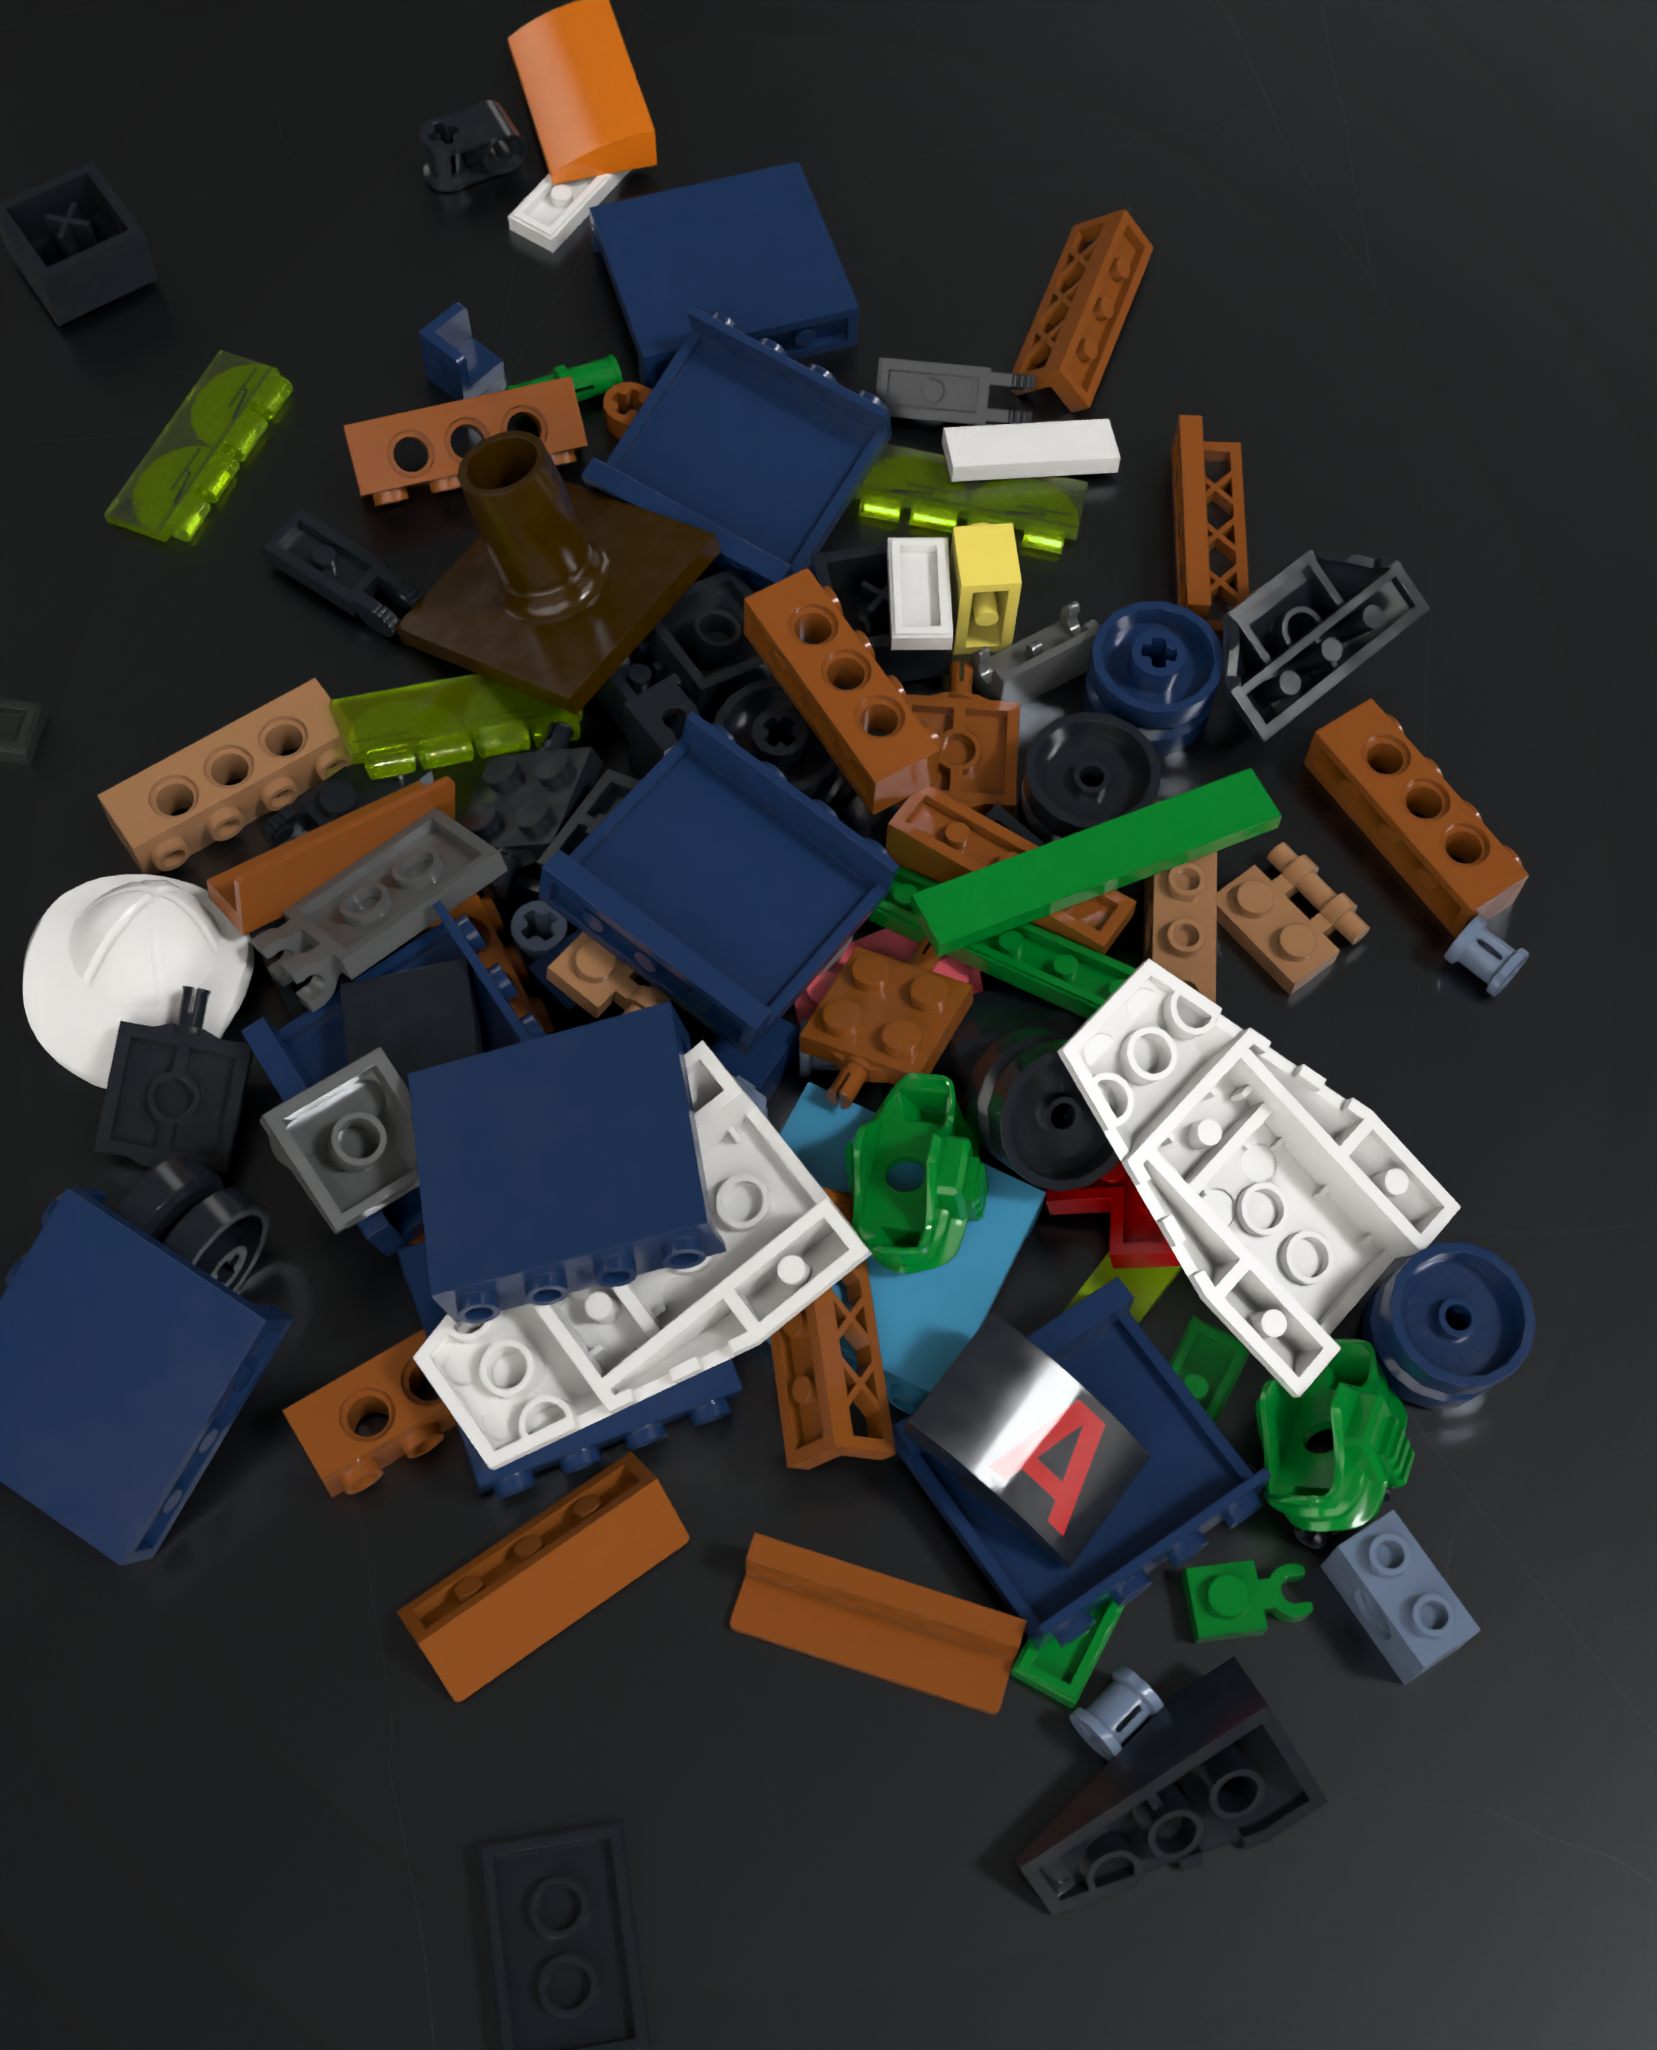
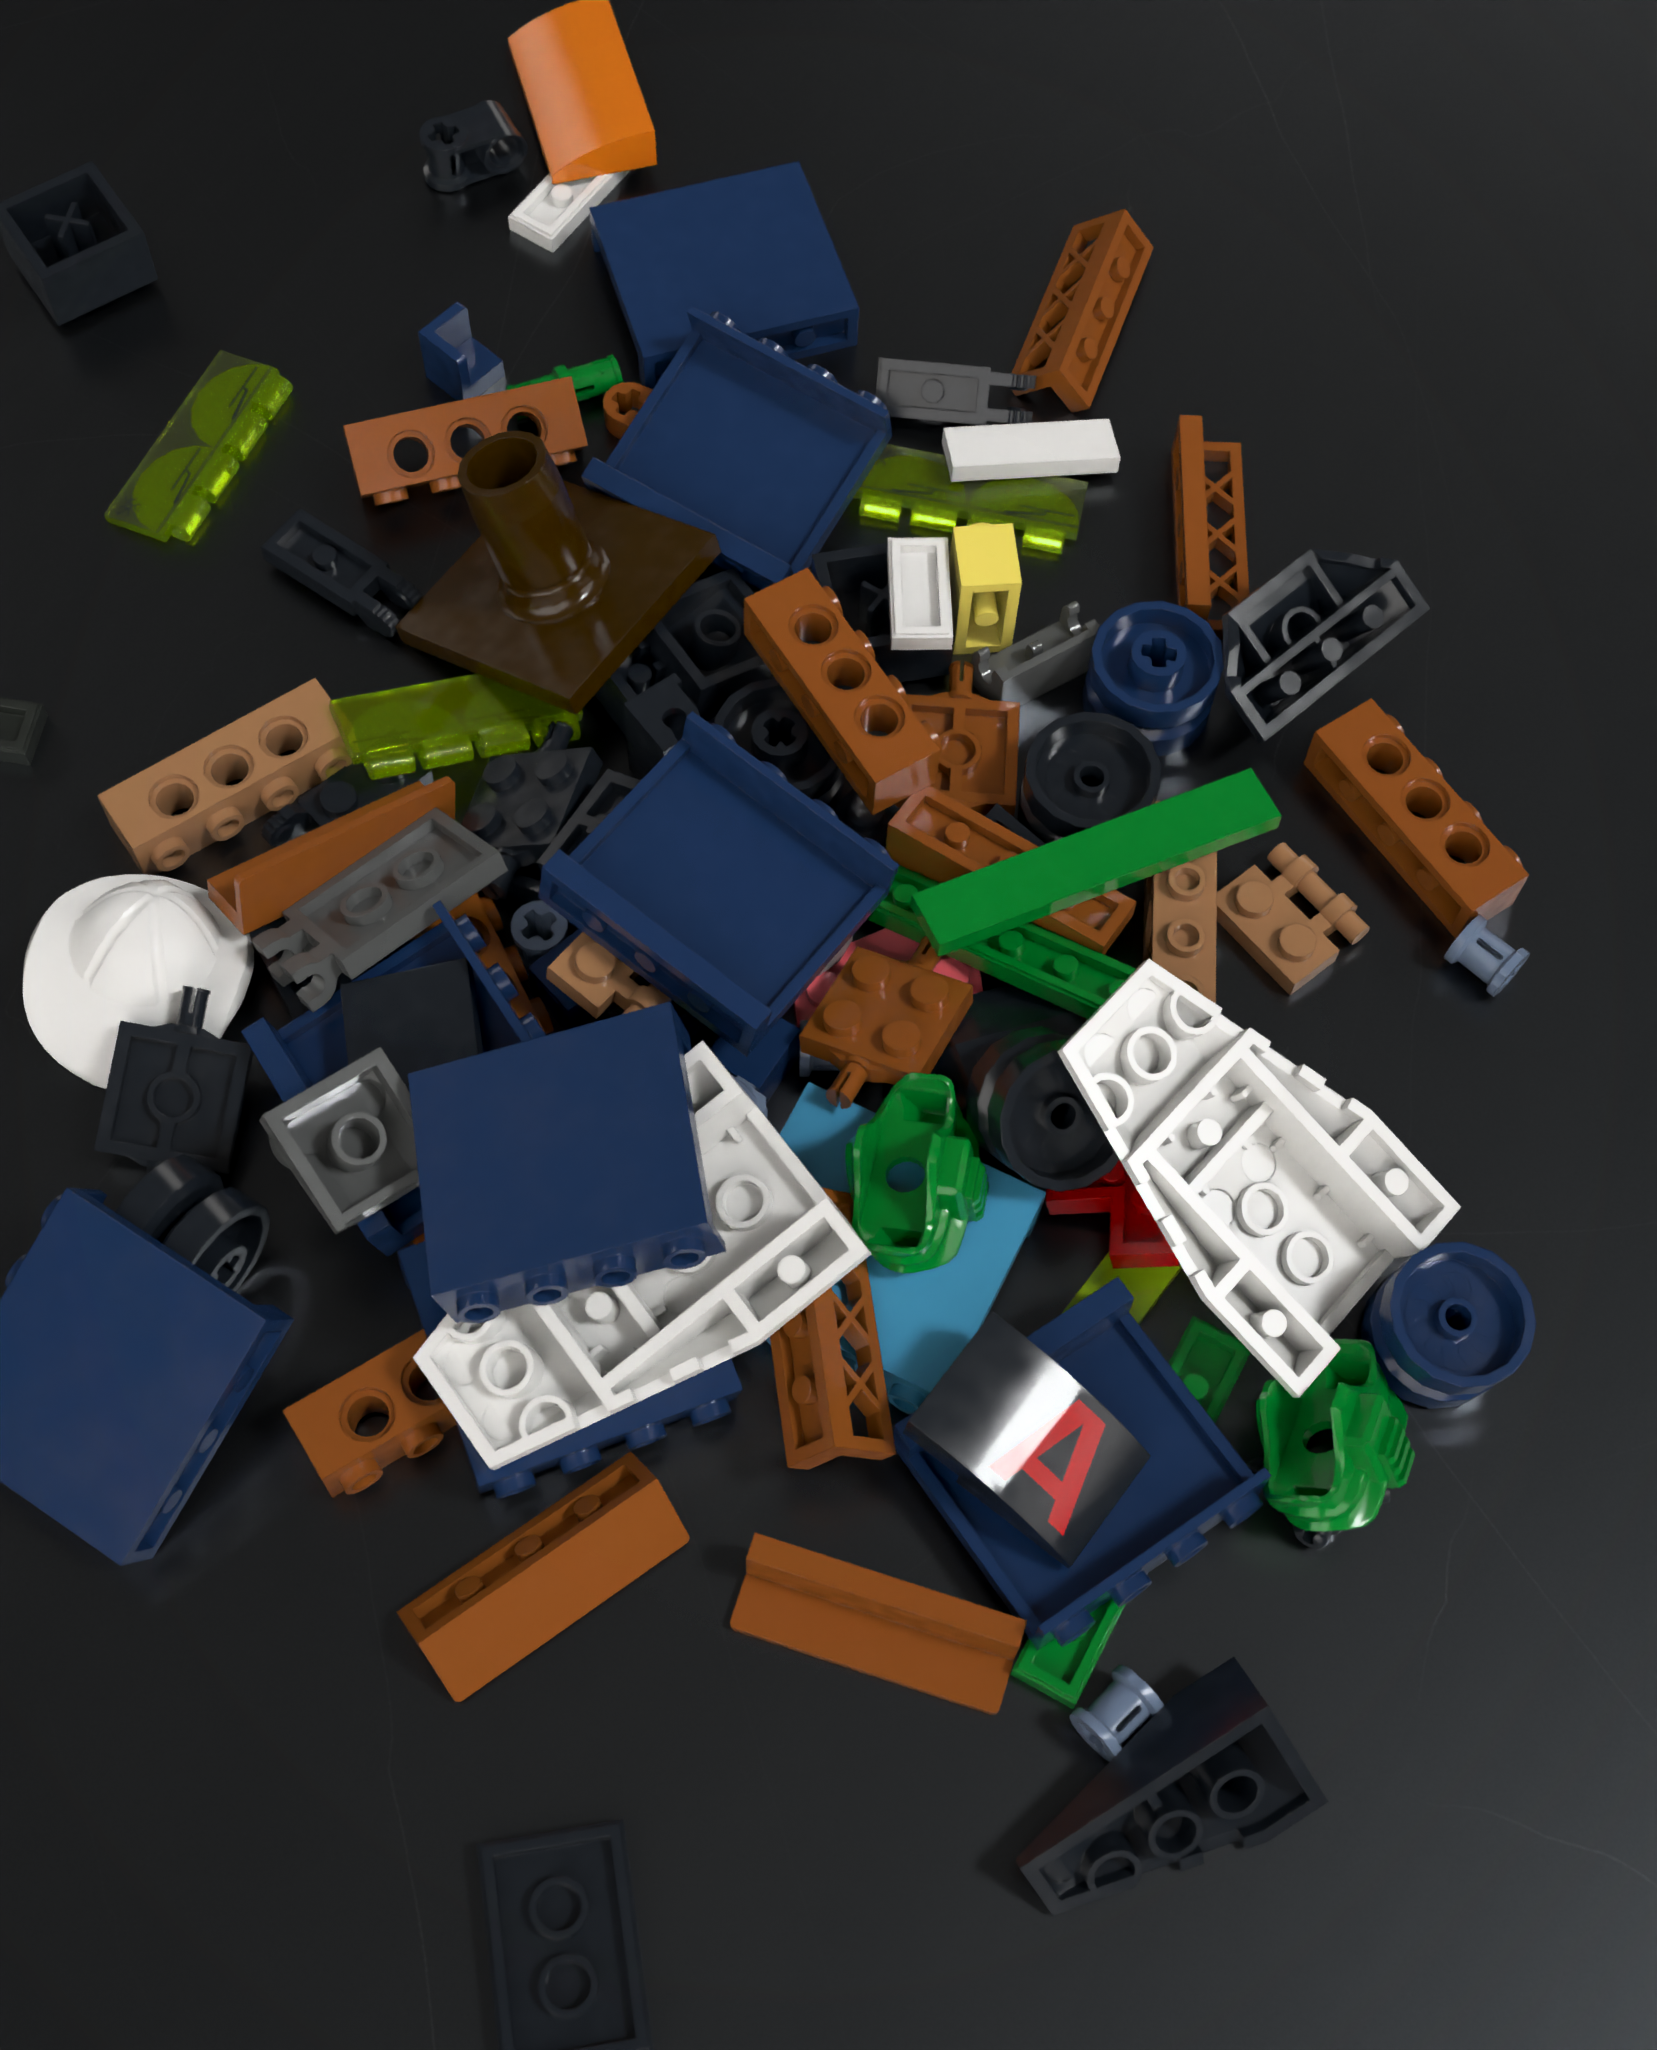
green plate [1182,1560,1313,1644] -> none
sand blue brick [1320,1509,1481,1685] -> none

